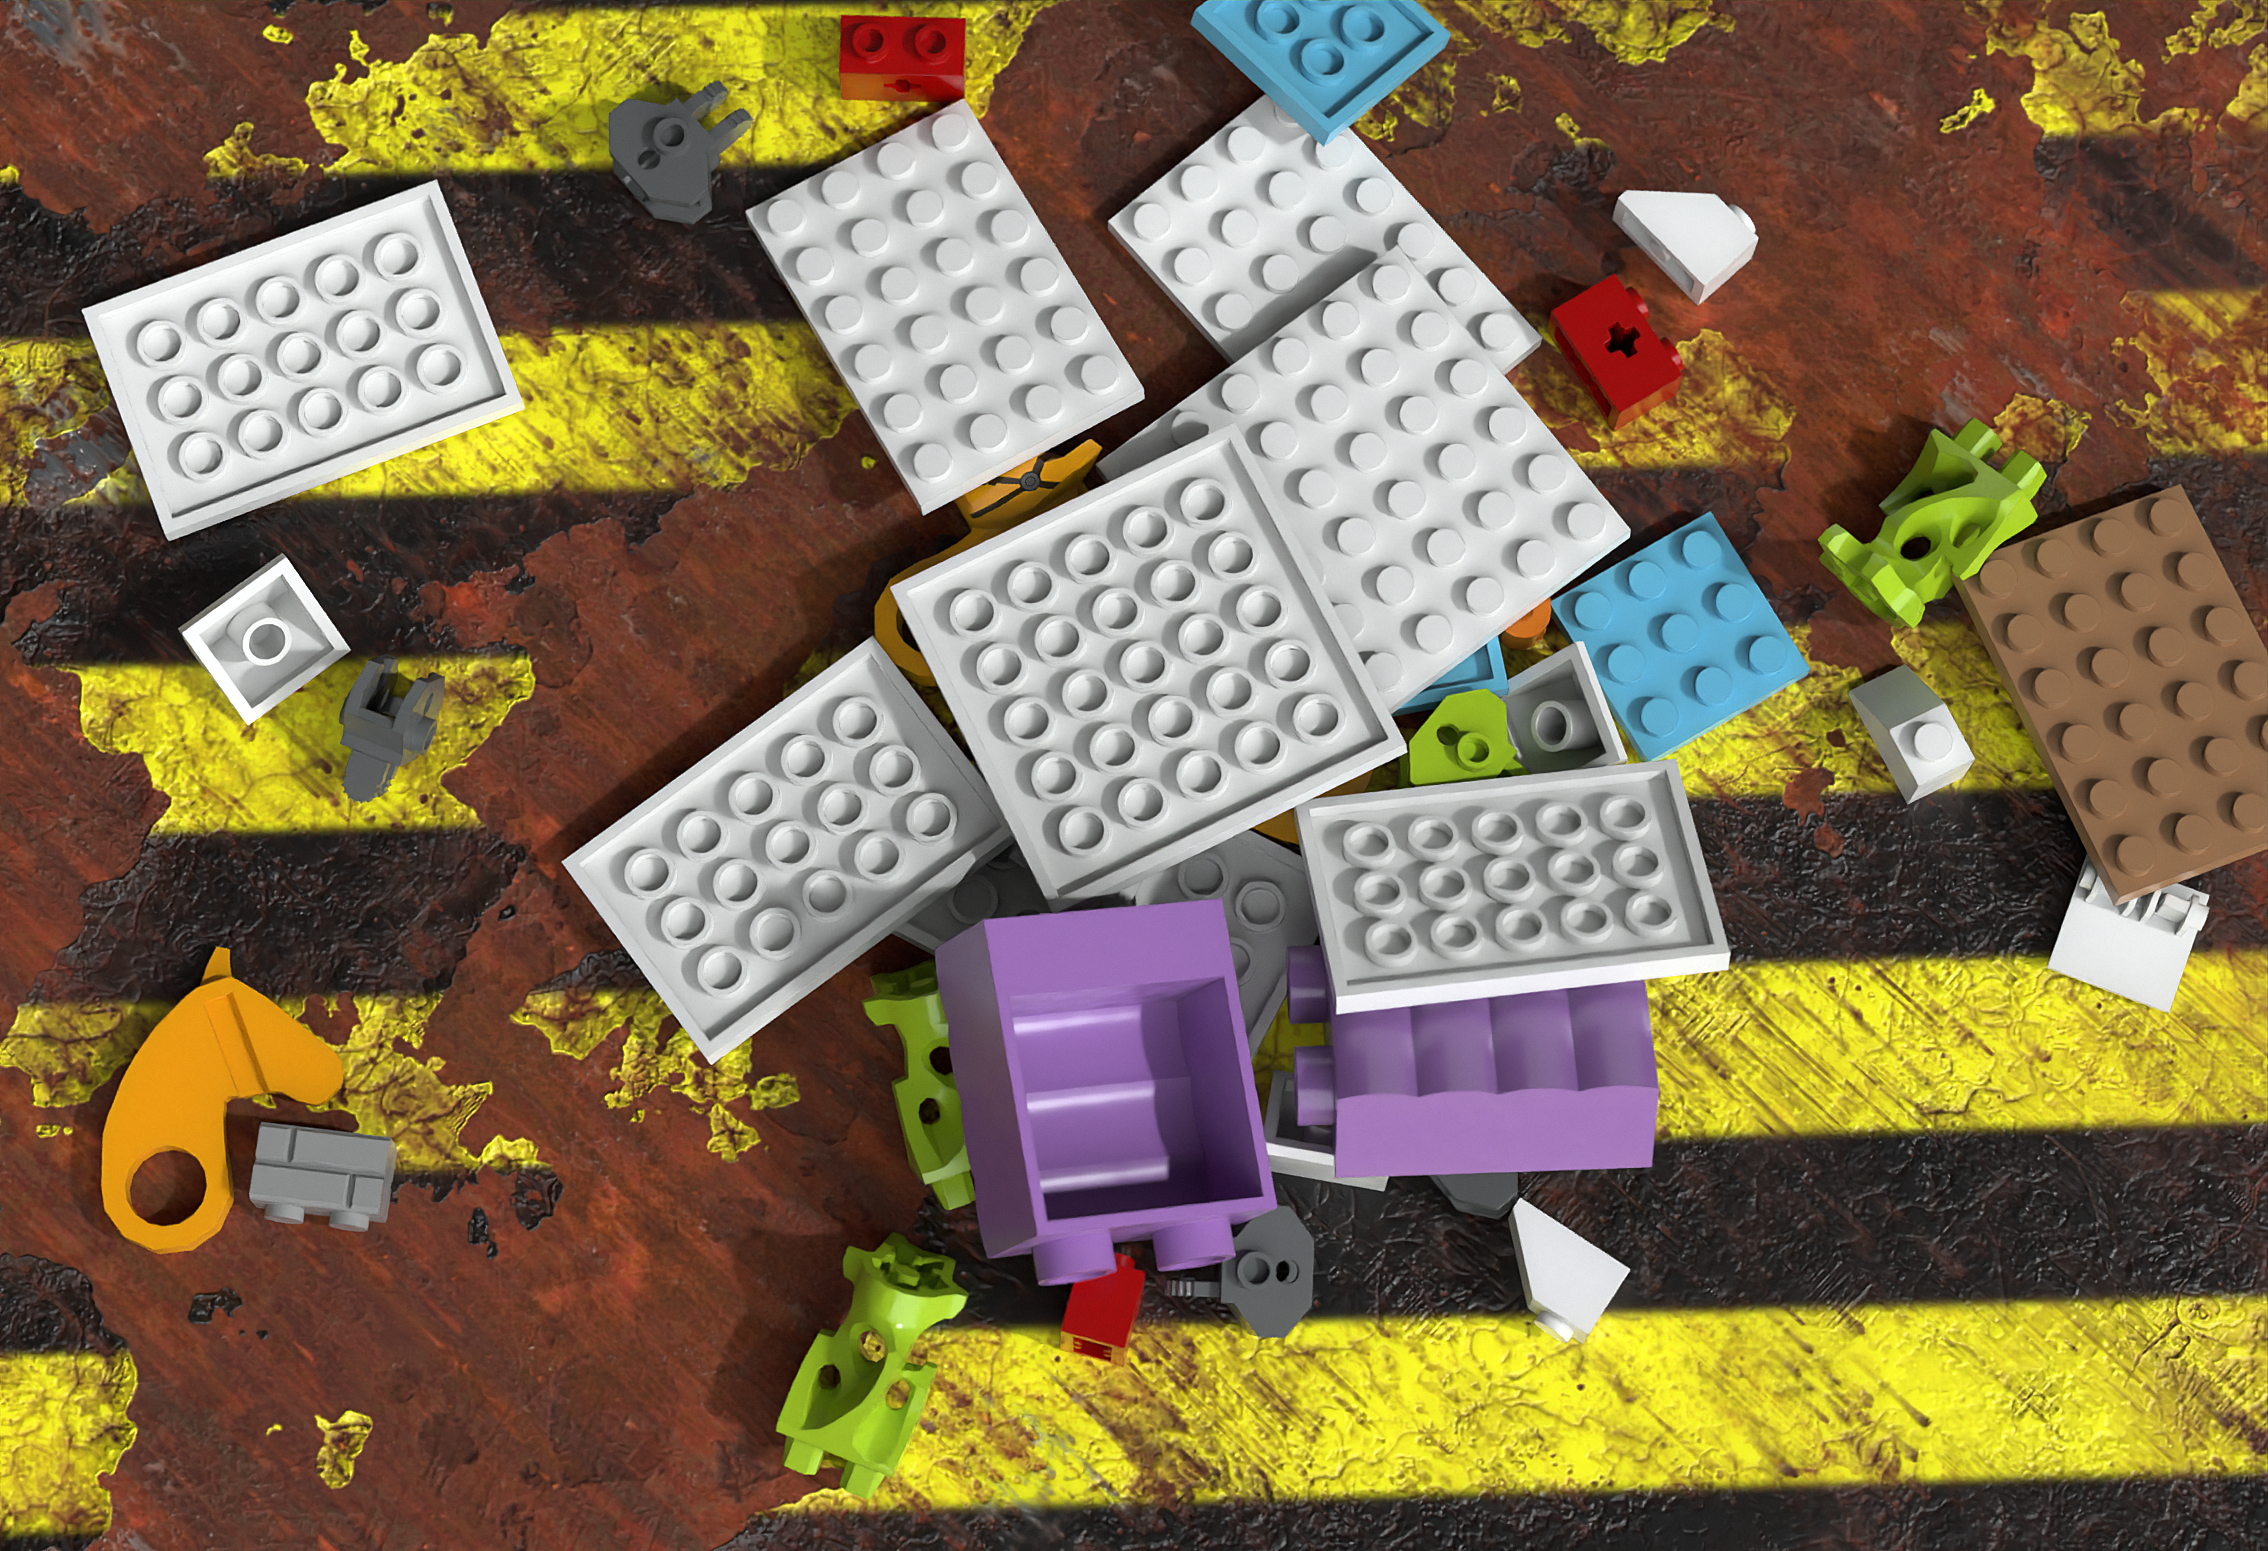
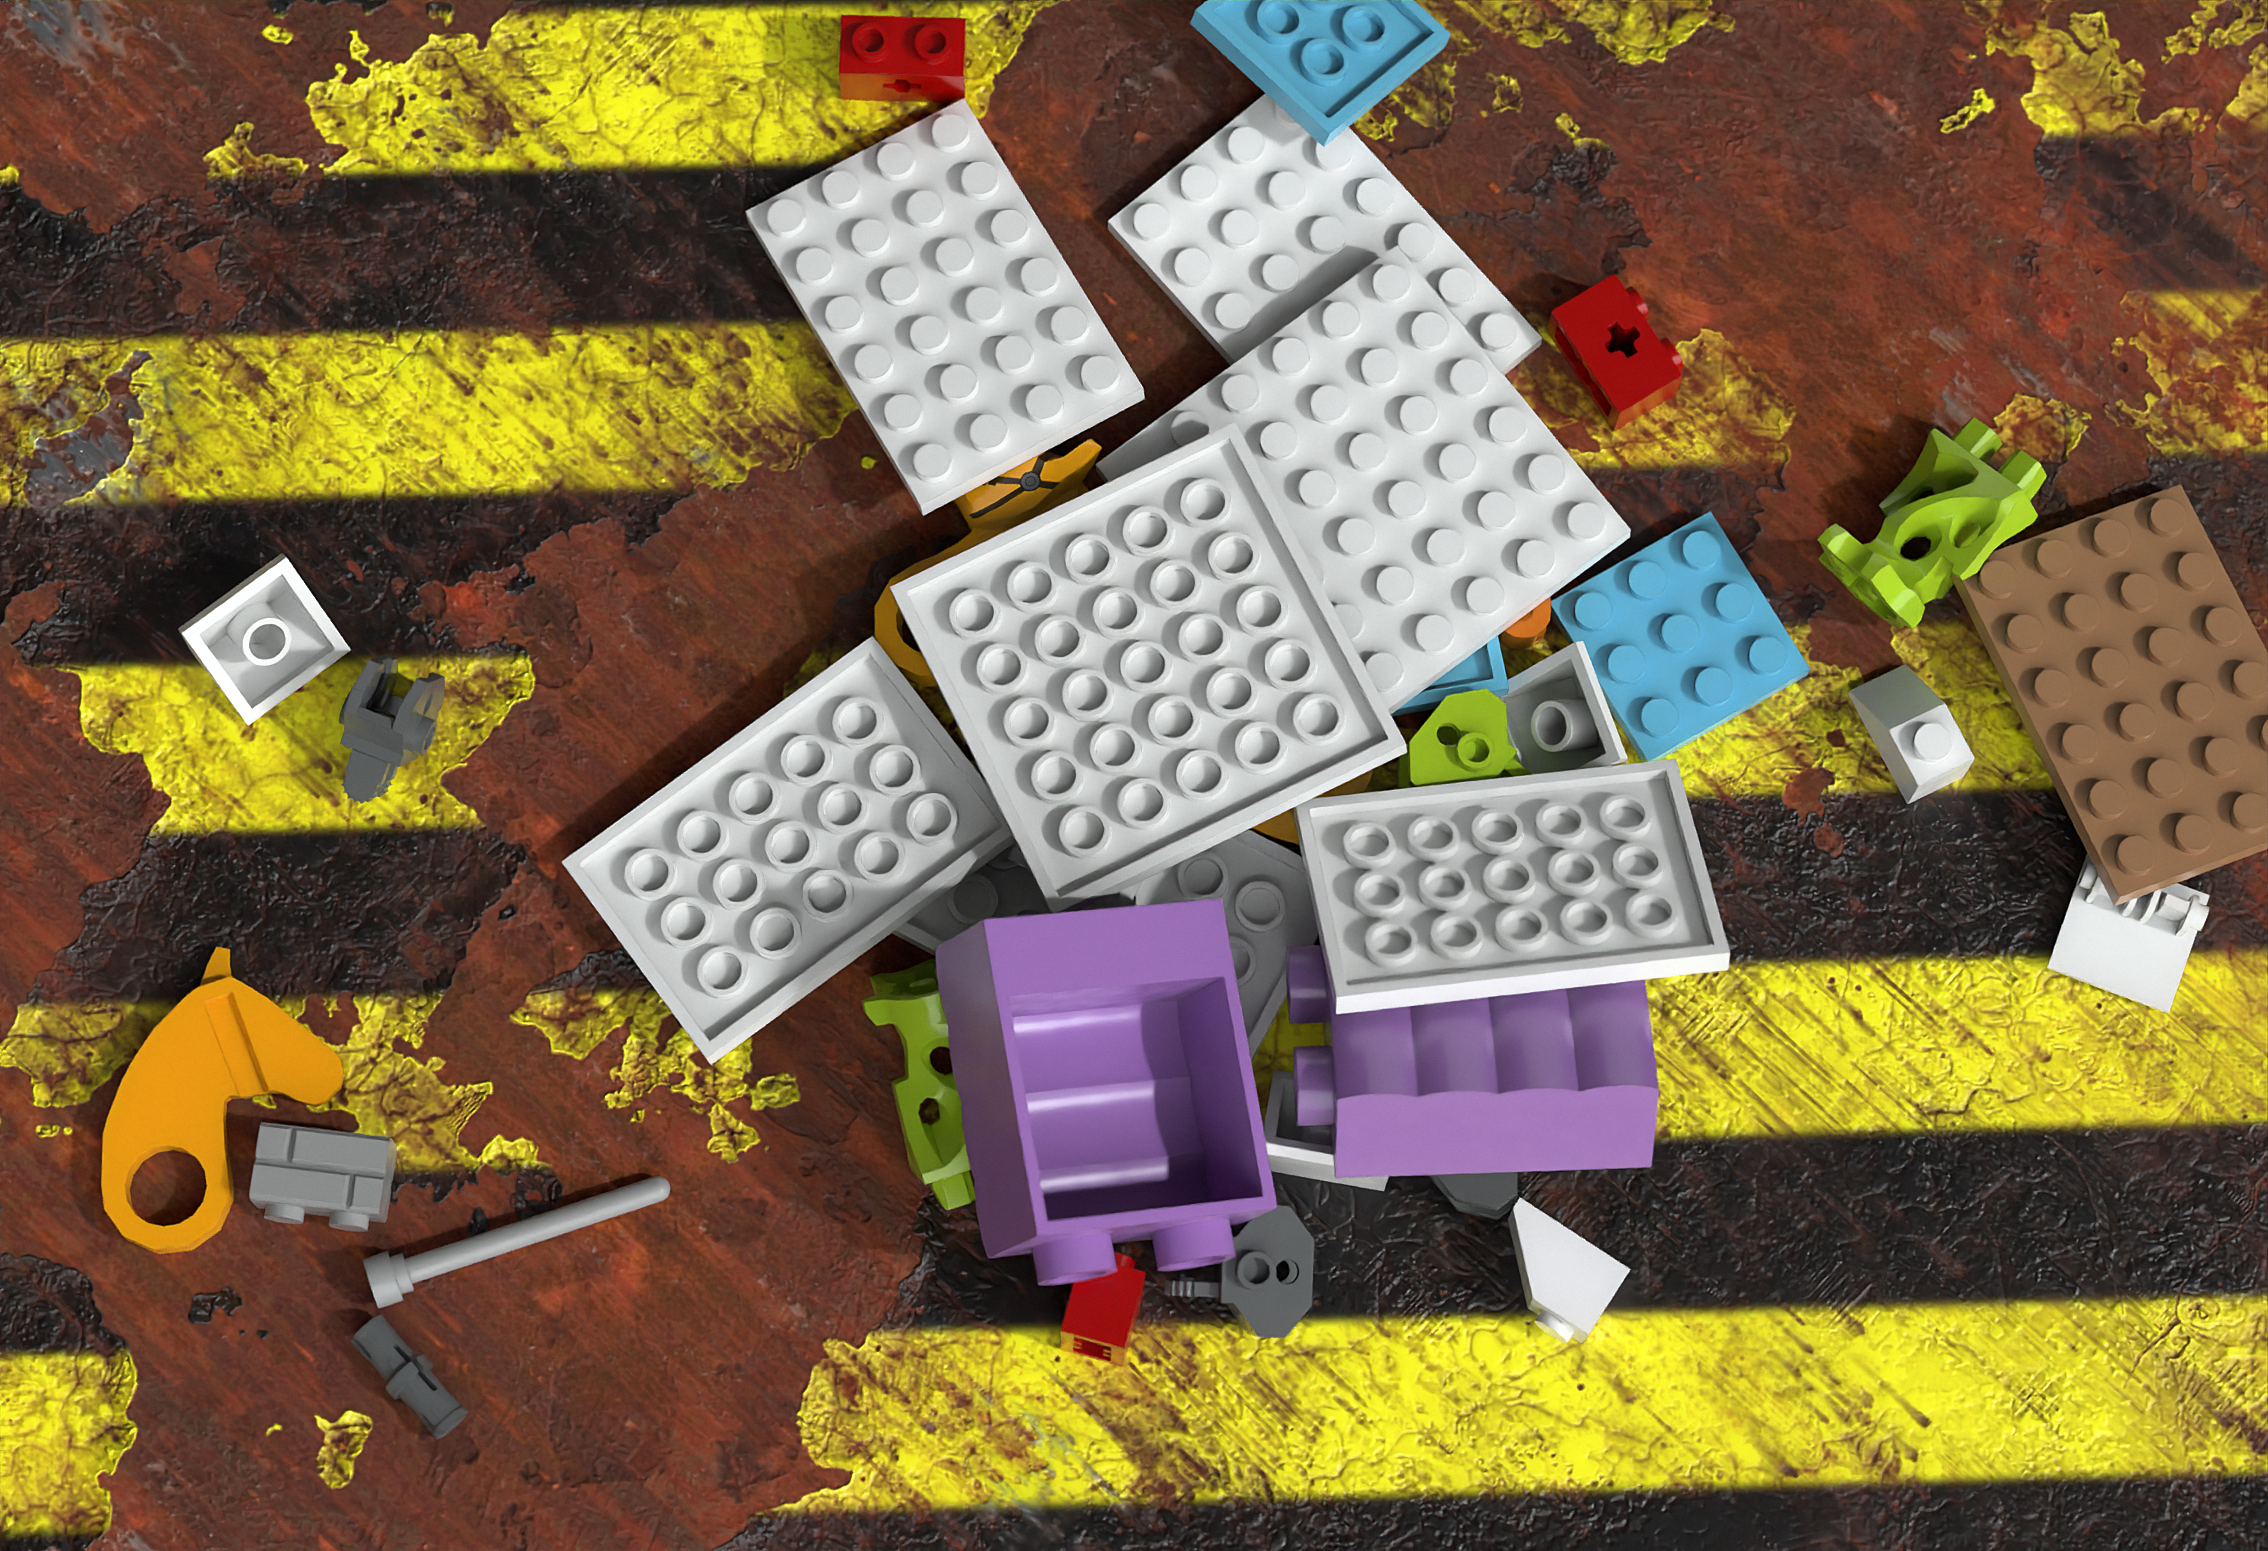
white plate [82,180,525,541] -> none
dark grey hinge [609,80,754,225] -> none
lime hips [776,1232,969,1499] -> none
white slope [1612,190,1759,306] -> none
none -> dark grey pin [350,1314,468,1440]
none -> light grey piece [363,1176,670,1309]

